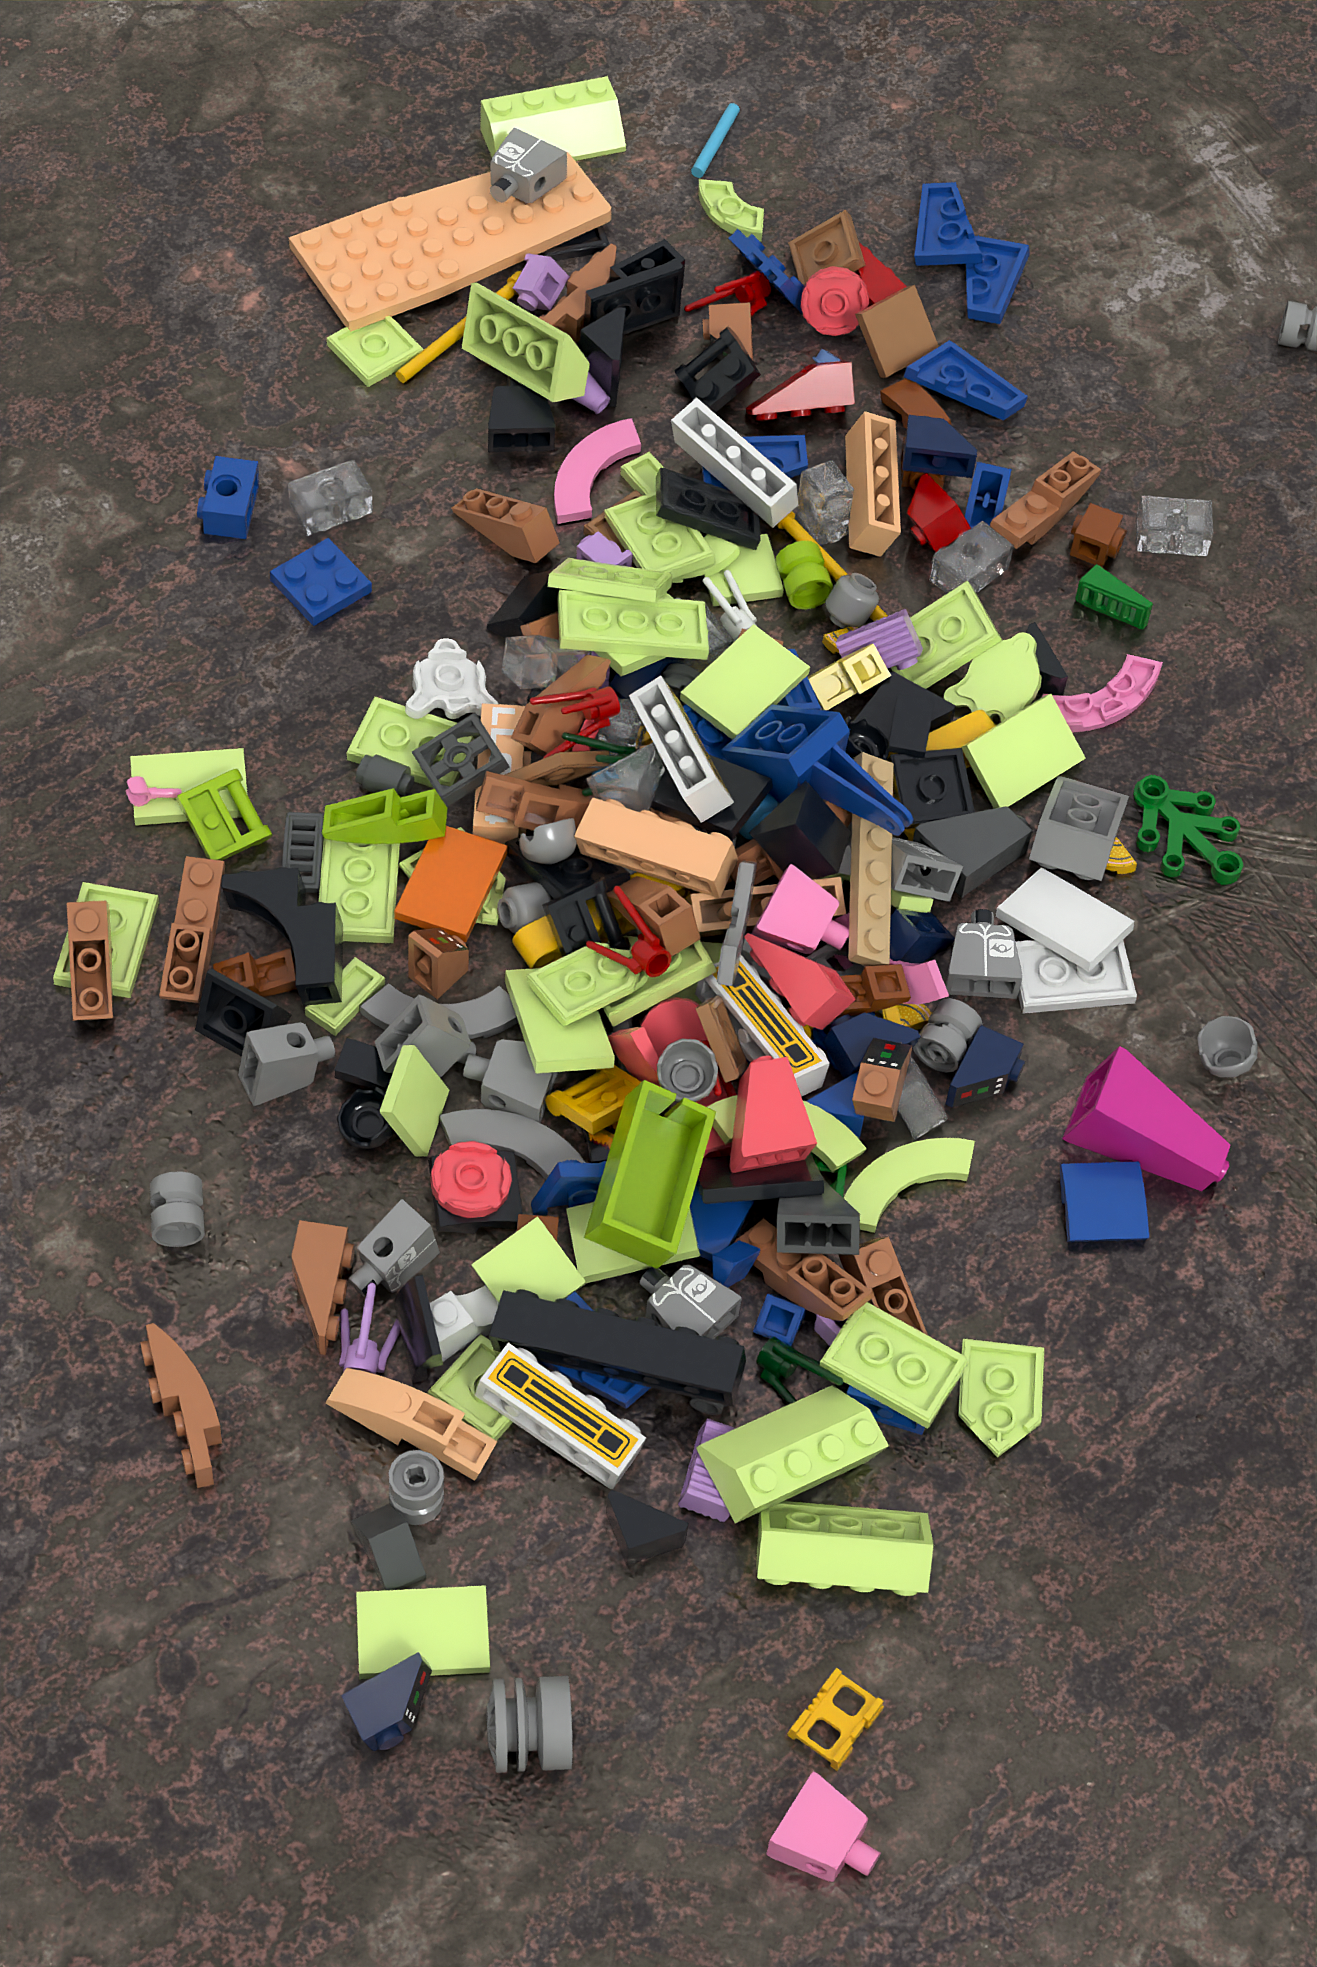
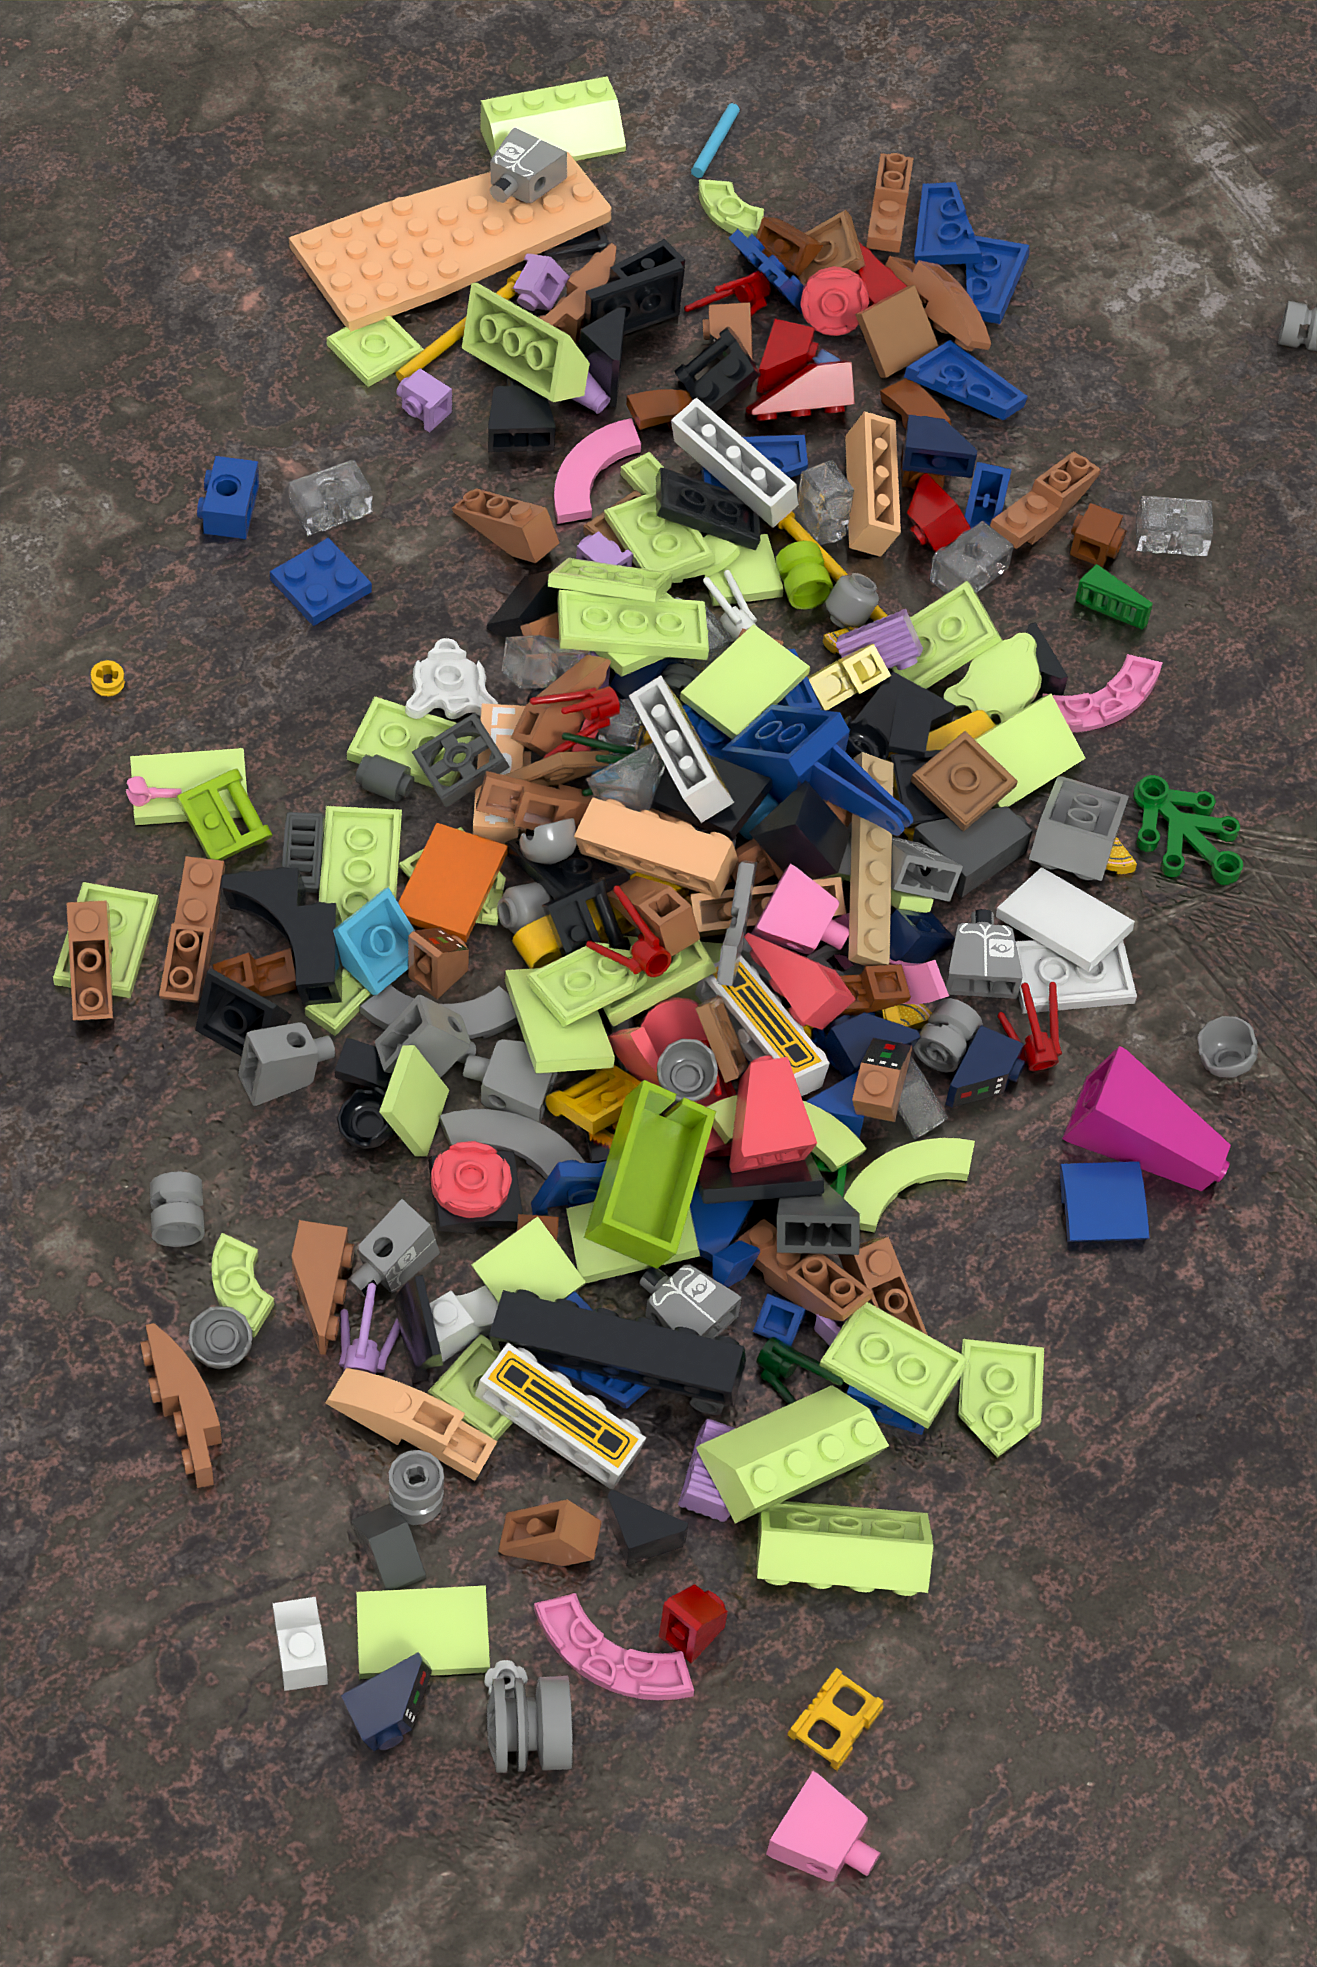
lime slope [322,788,447,844] -> none
none -> yellow bush [90,660,125,696]
none -> light grey hair [188,1306,253,1369]
none -> yellowish green tile [211,1233,275,1338]
none -> white arch [273,1597,328,1691]
none -> medium azure slope [333,887,415,995]
none -> lavender brick [396,368,452,433]
none -> white plate [484,1660,528,1698]
none -> nougat slope [498,1499,602,1566]
none -> bright pink tile [534,1593,694,1700]
none -> dark orange slope [626,389,693,430]
none -> red slope [659,1584,728,1664]
none -> dark orange slope [756,217,823,276]
none -> red slope [756,319,819,393]
none -> nougat slope [866,153,913,253]
none -> nougat slope [885,256,991,351]
none -> medium nougat tile [910,731,1018,832]
none -> red plant [997,982,1062,1071]

